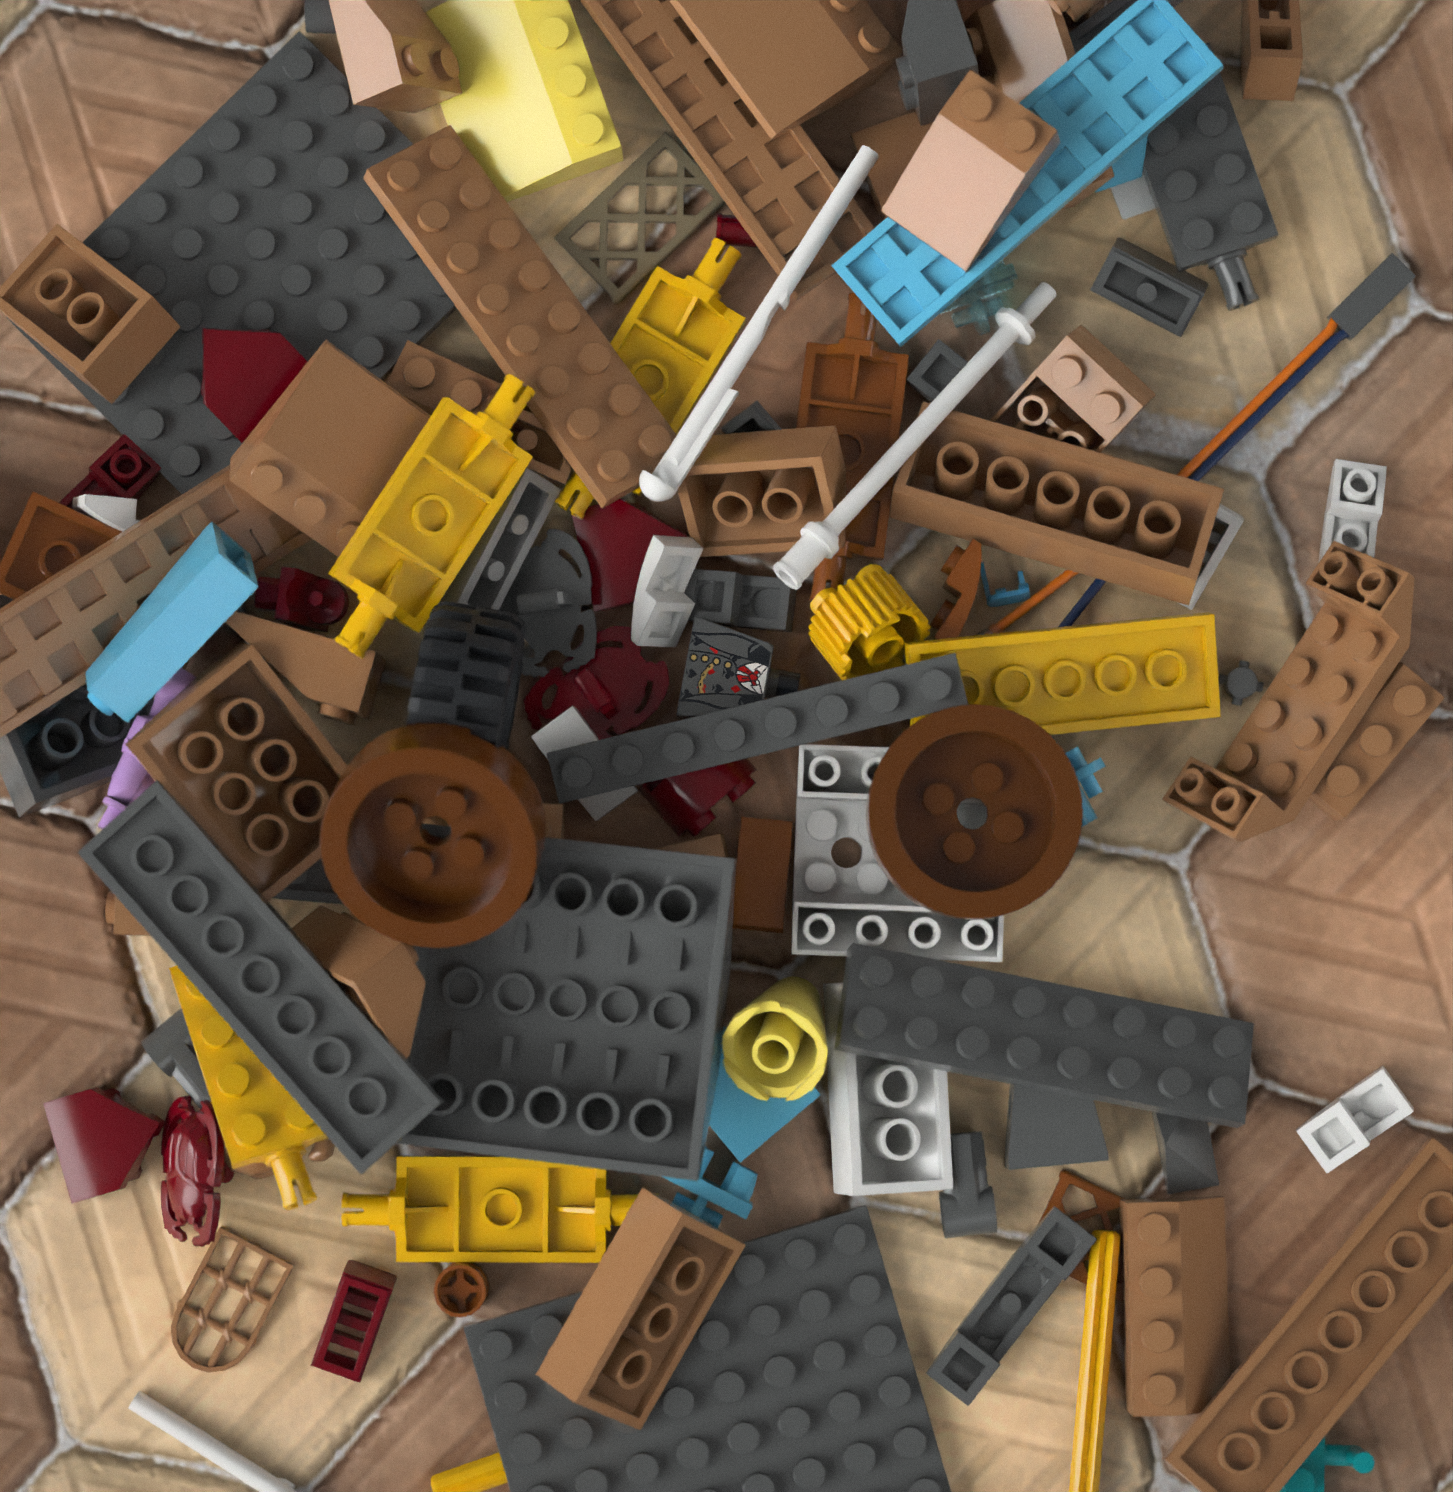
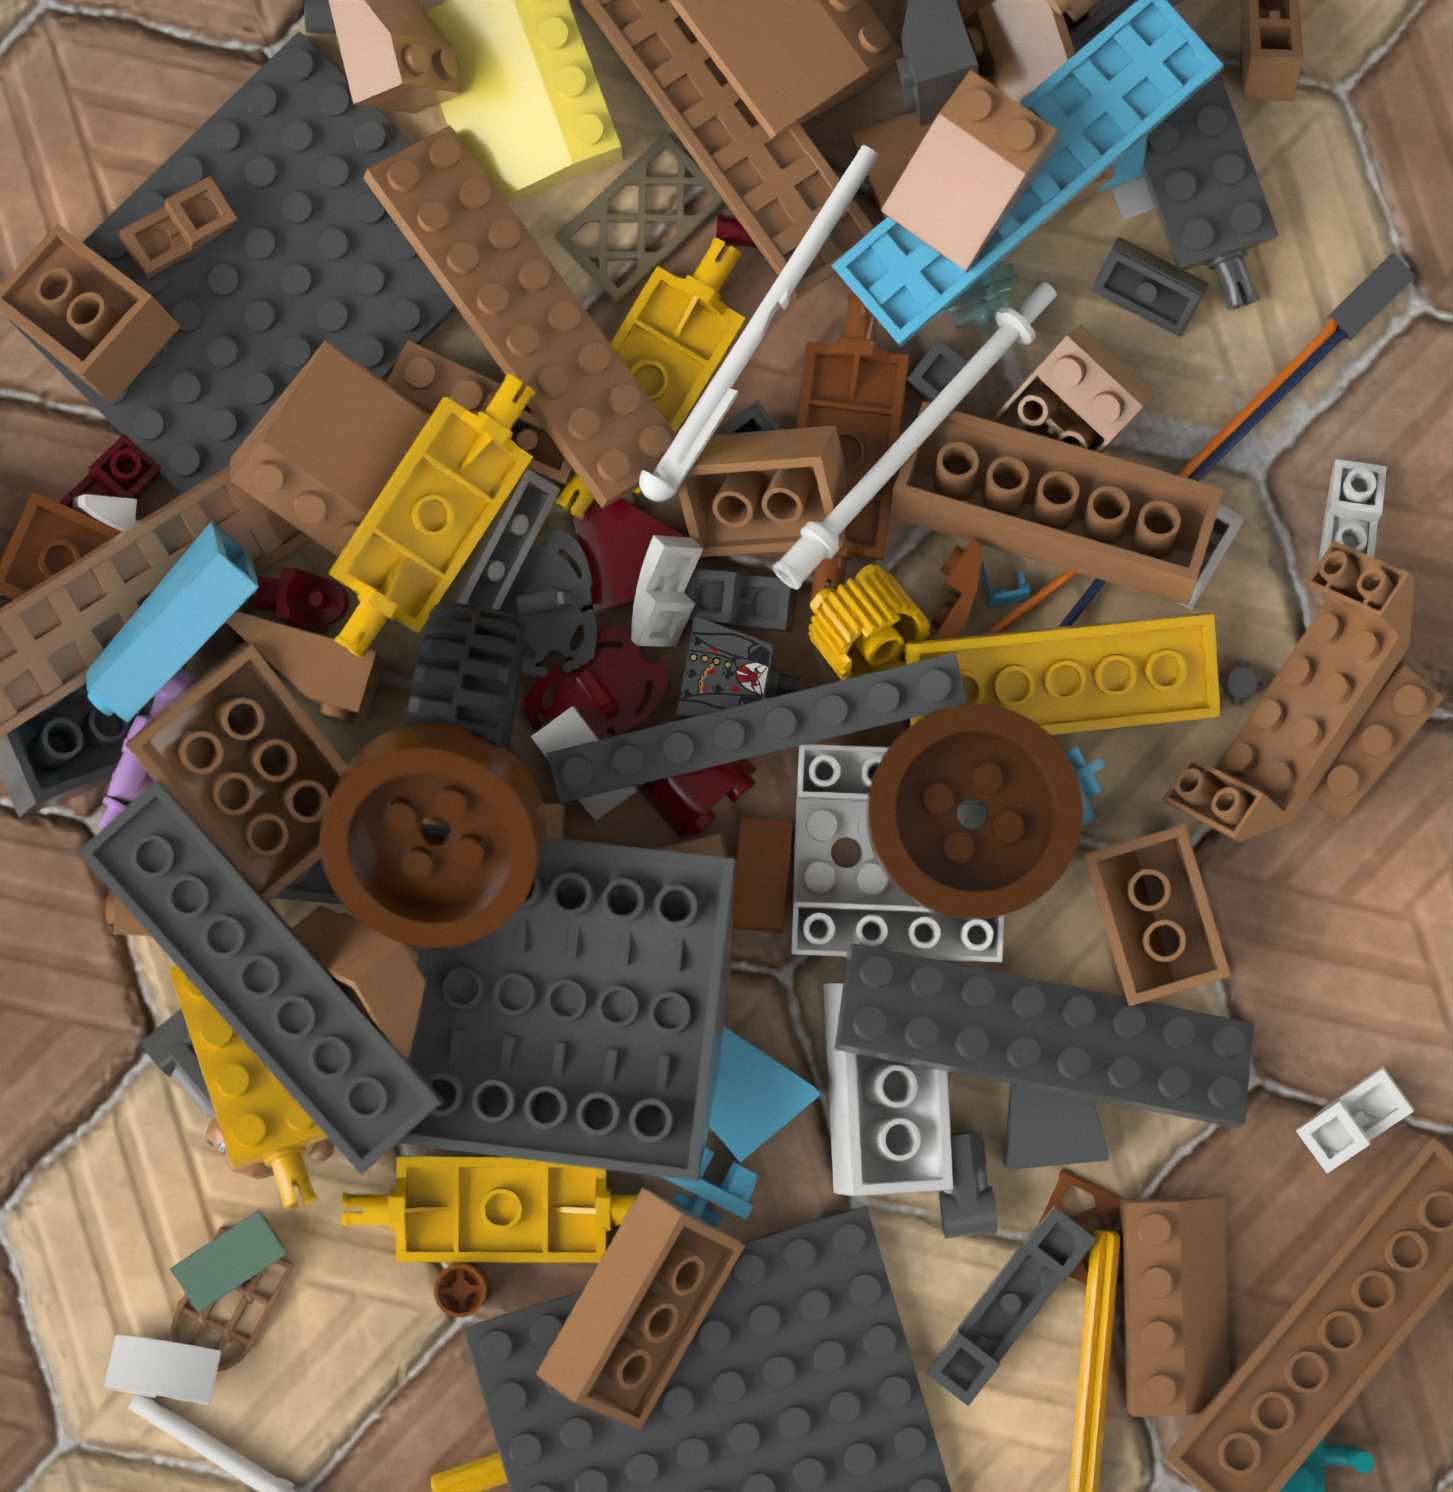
dark red slope [43,1087,165,1204] -> none
dark red shield [161,1095,235,1247] -> none
dark red slope [201,328,308,443] -> none
dark red slope [311,1260,397,1383] -> none
light yellow cone [722,976,828,1101] -> none
dark grey slope [1152,1112,1219,1194] -> none
none -> white slope [103,1335,221,1406]
none -> medium nougat slope [119,176,237,280]
none -> sand green tile [170,1209,288,1313]
none -> medium nougat slope [1083,824,1231,1006]

